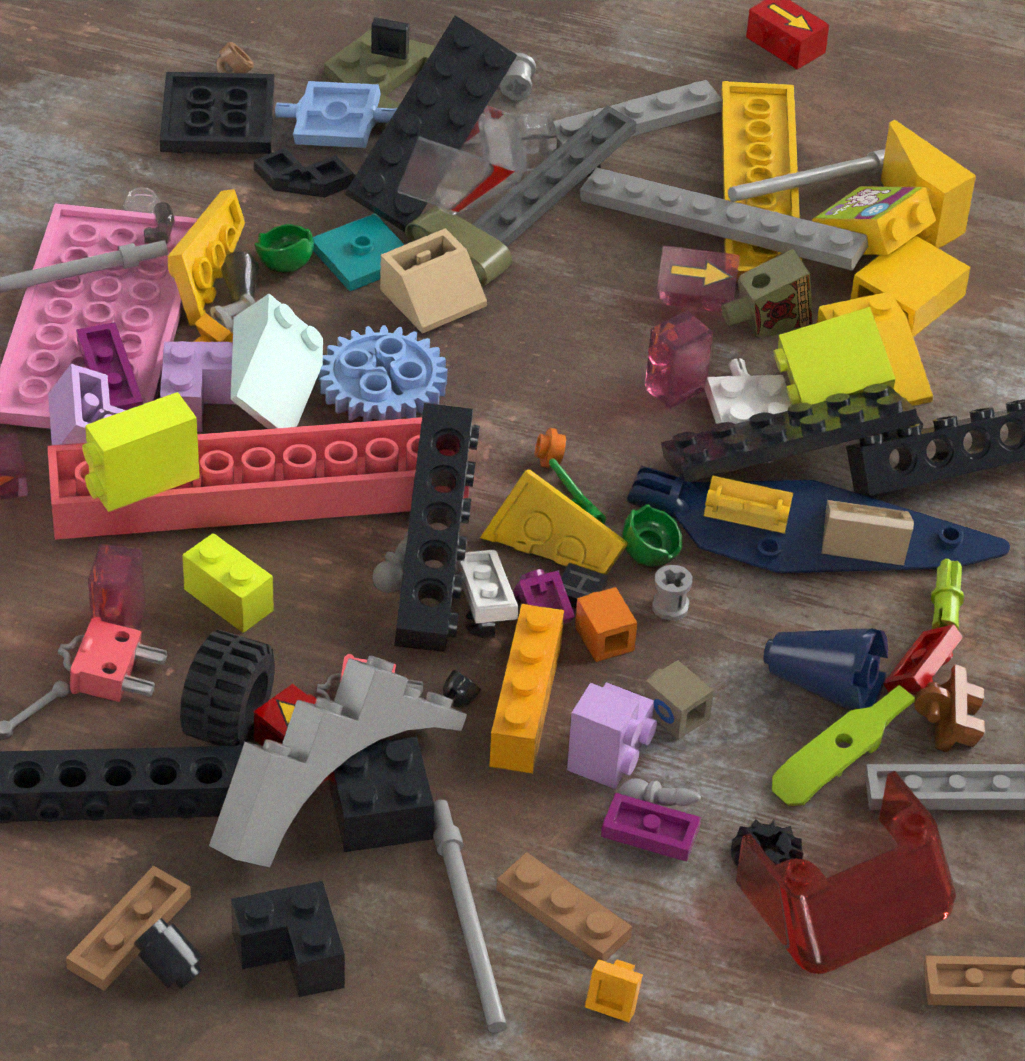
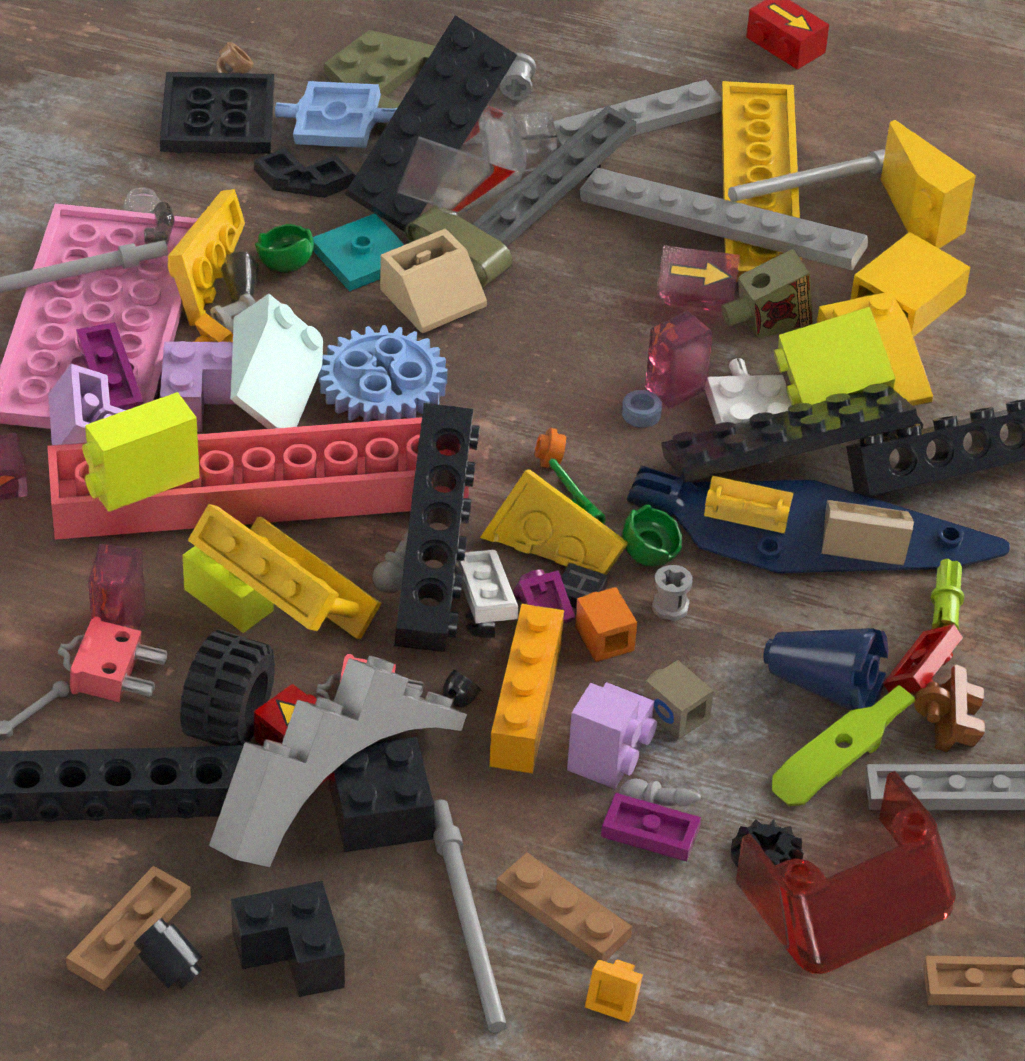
black tile [371,17,410,60] -> none
yellow brick [812,186,936,255] -> none
none -> yellow fence [188,504,382,640]
none -> sand blue tile [622,390,662,428]

